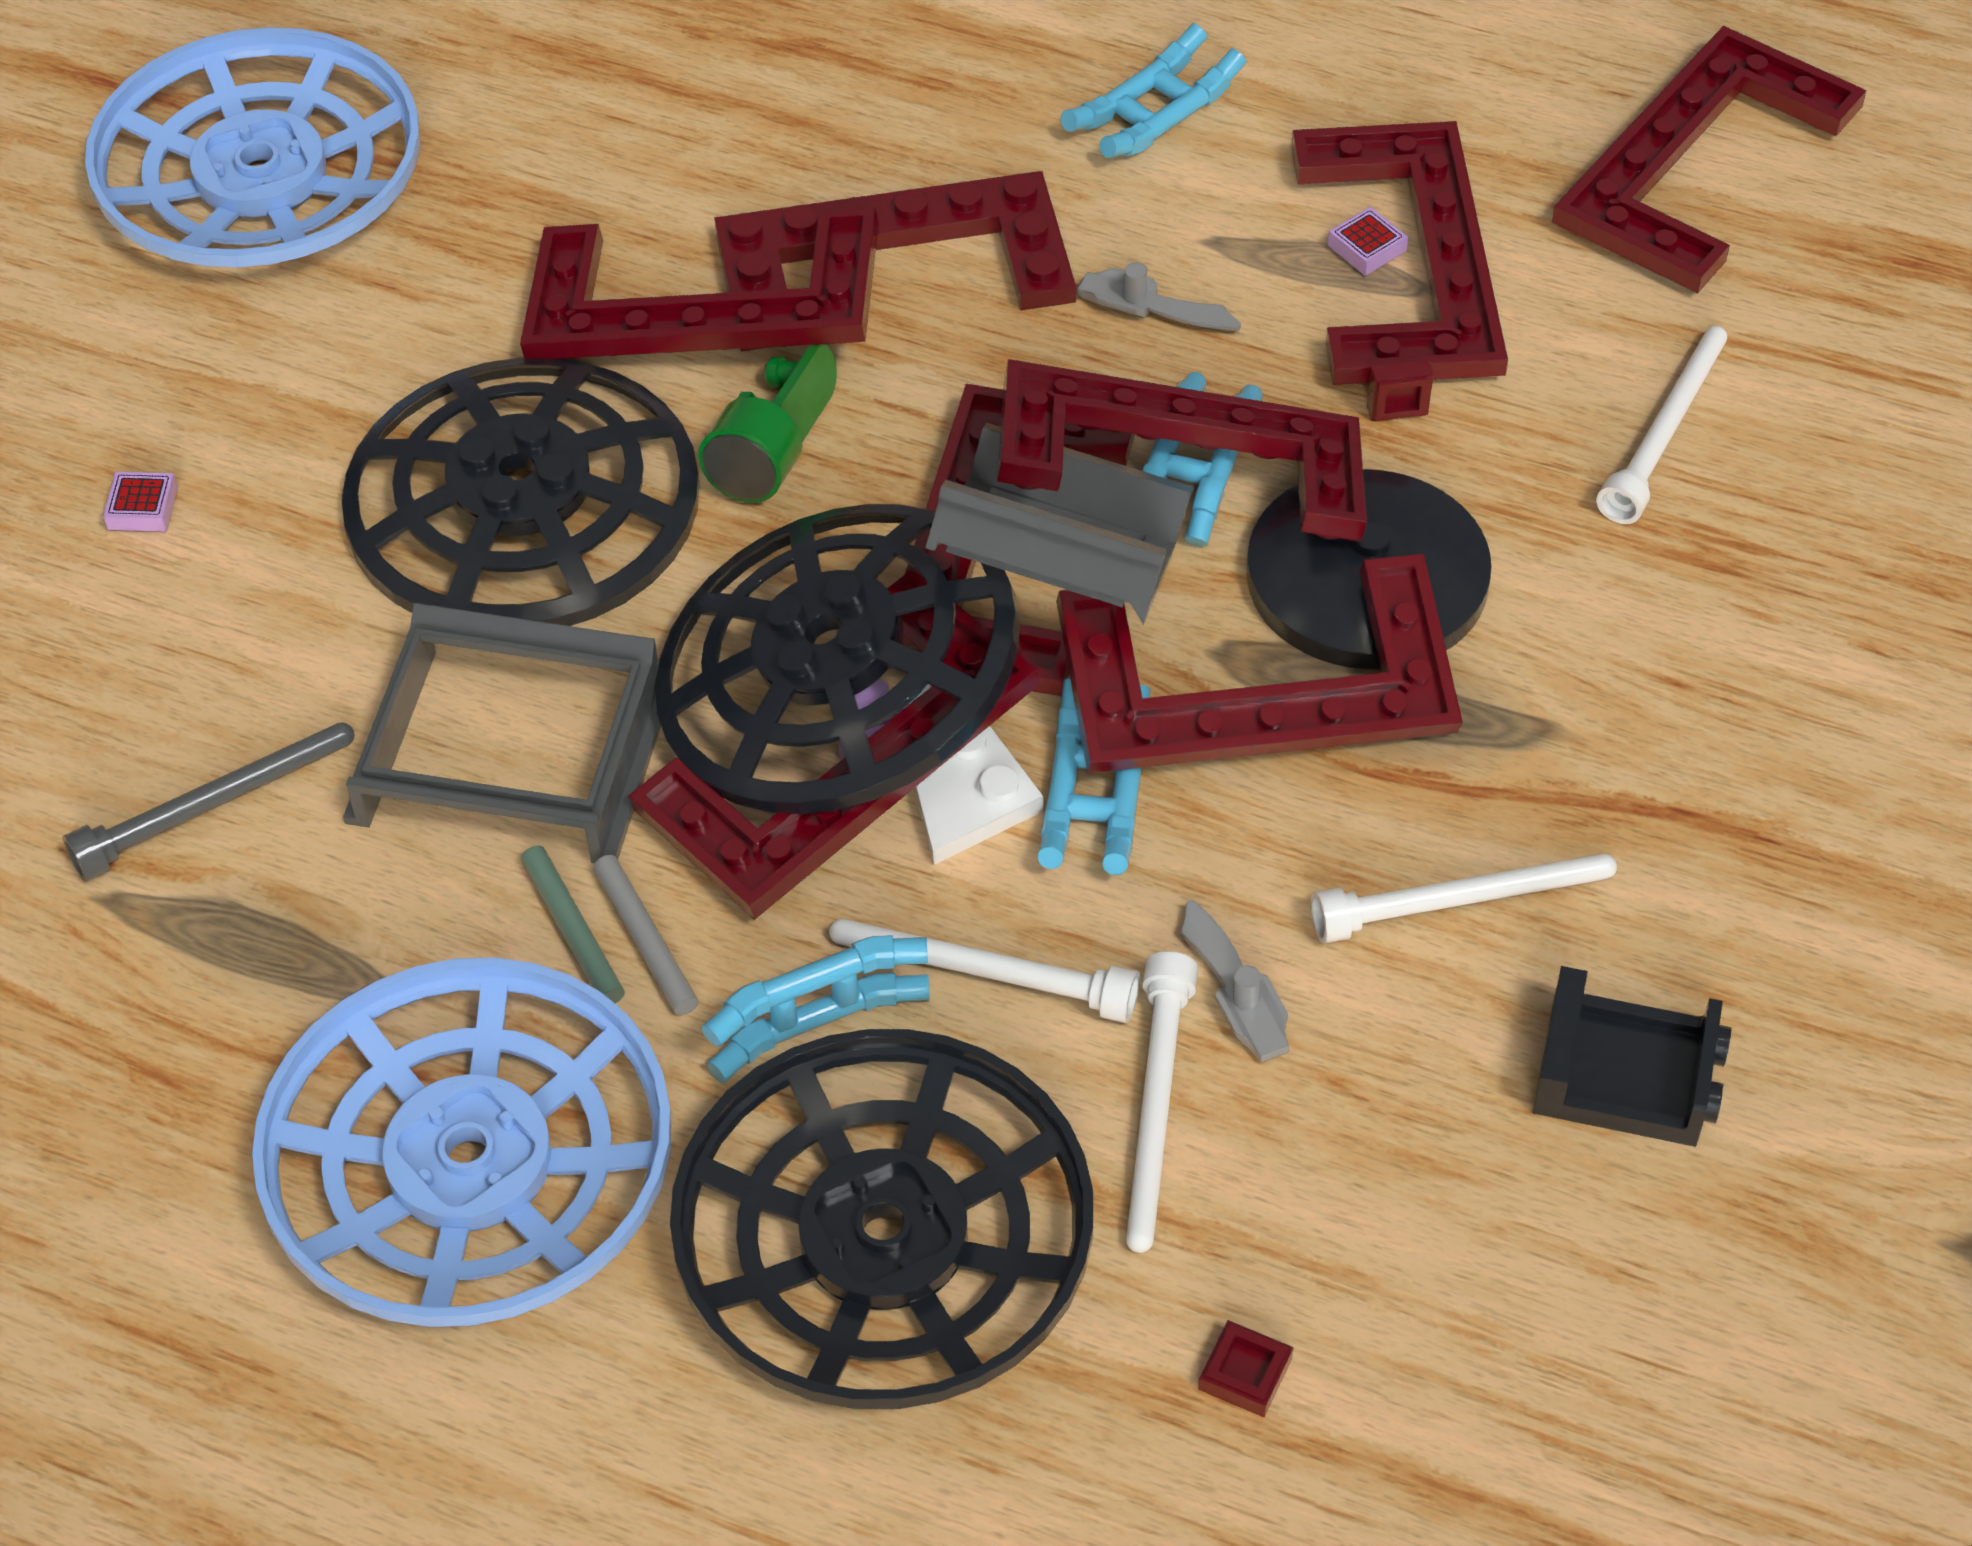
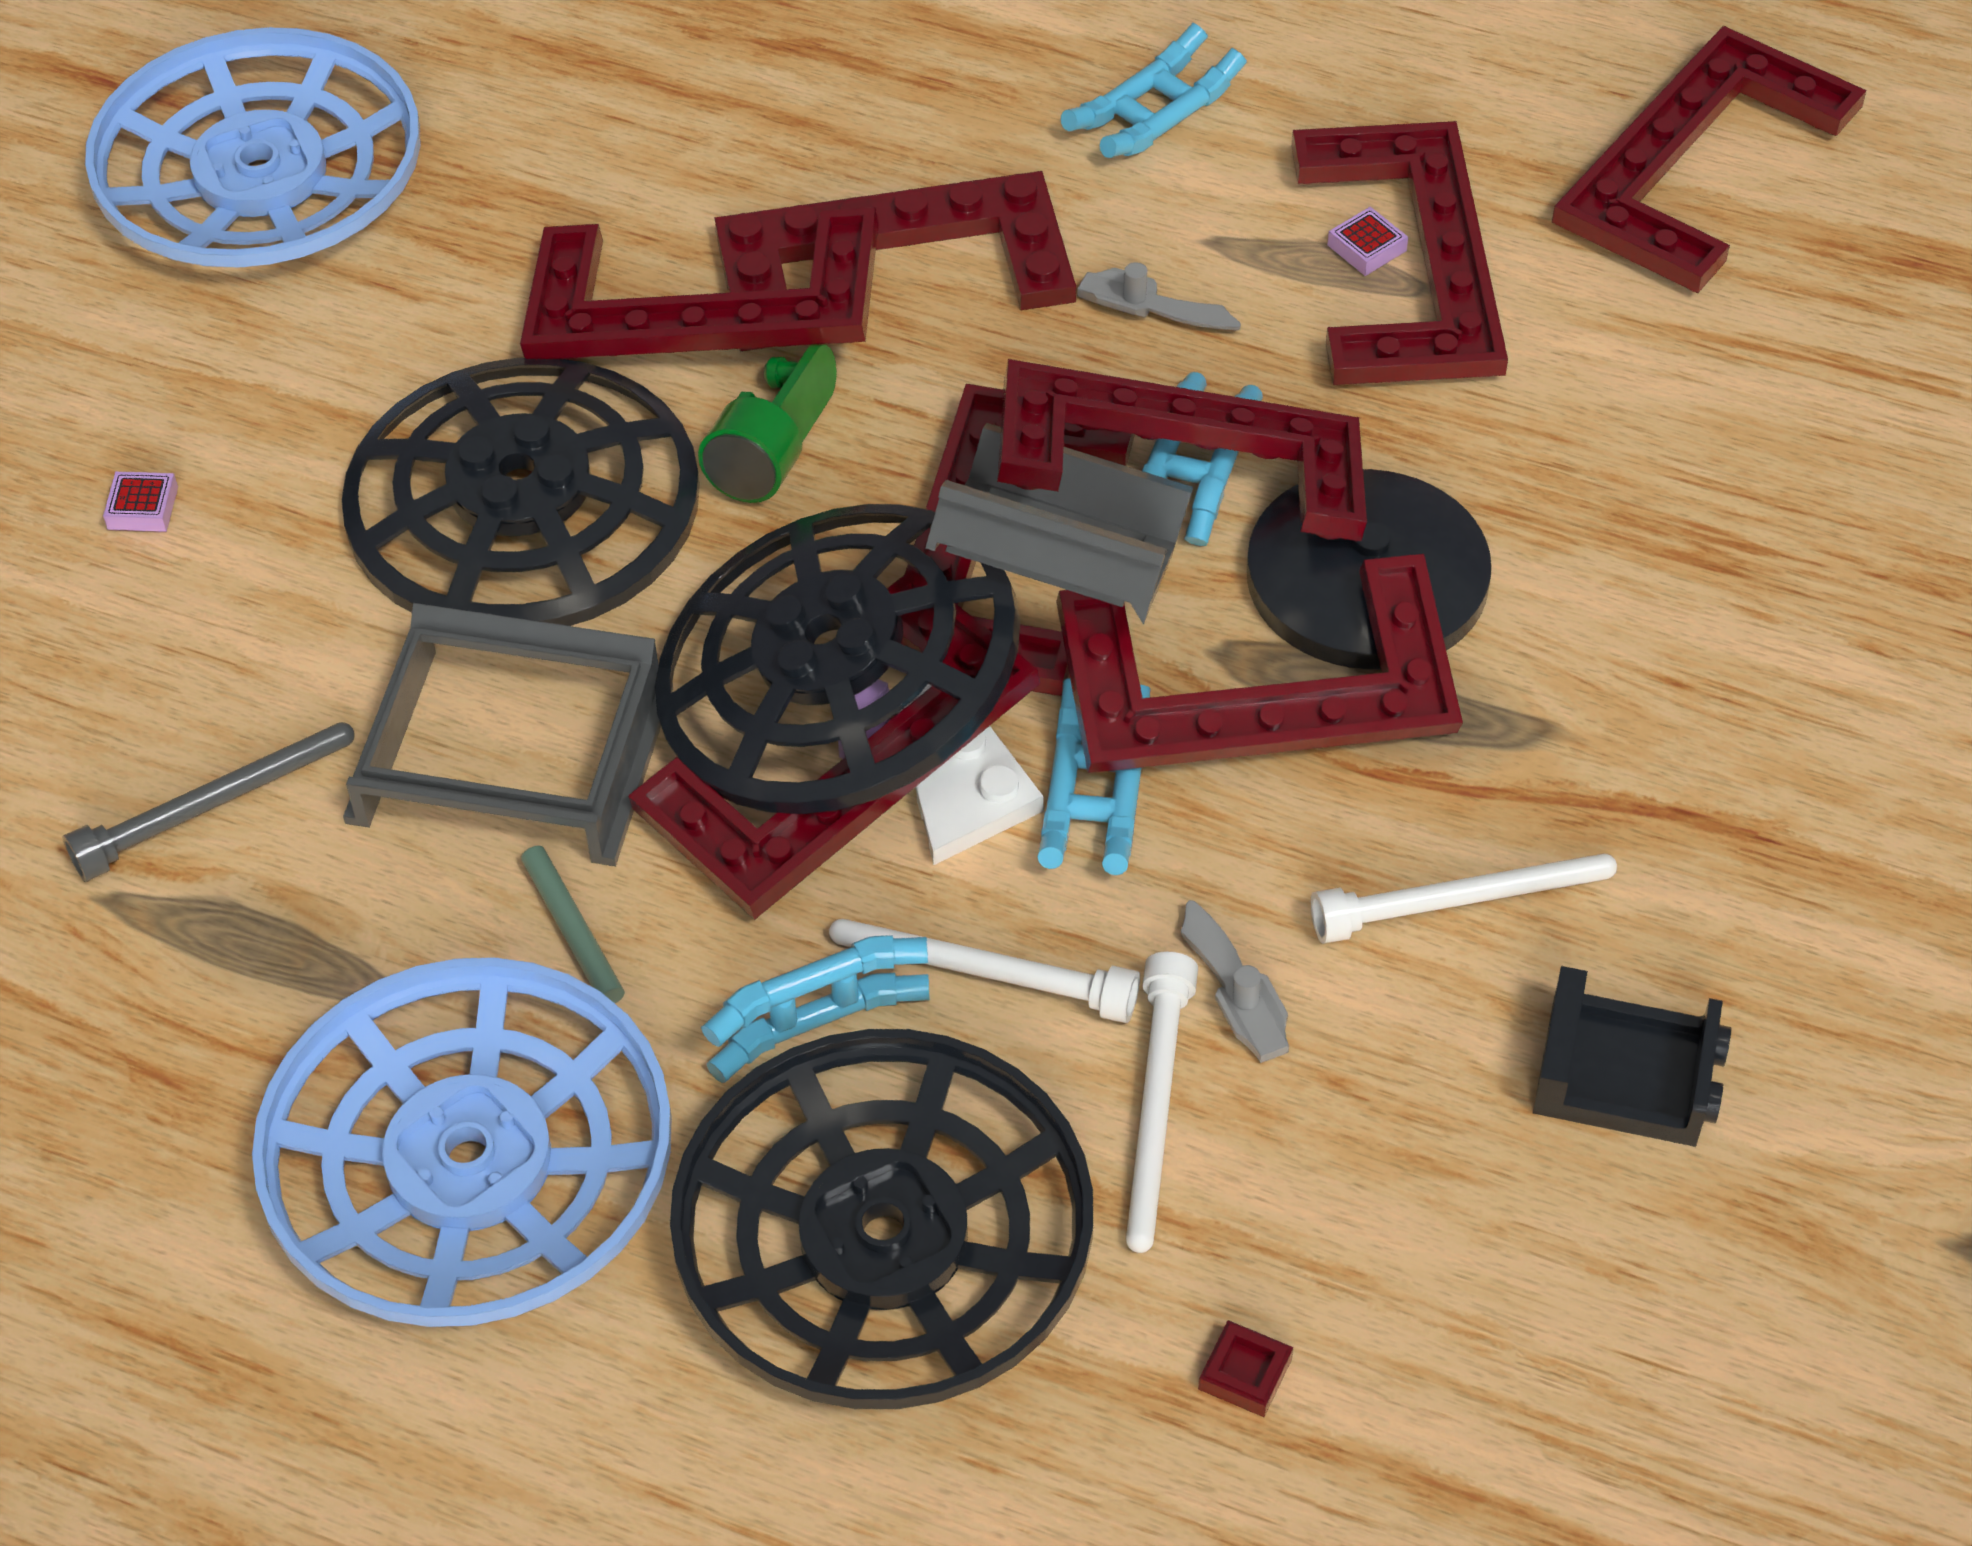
light grey bar [593,855,699,1016] -> none
dark red tile [1367,360,1434,421] -> none
white piece [1596,326,1727,524] -> none

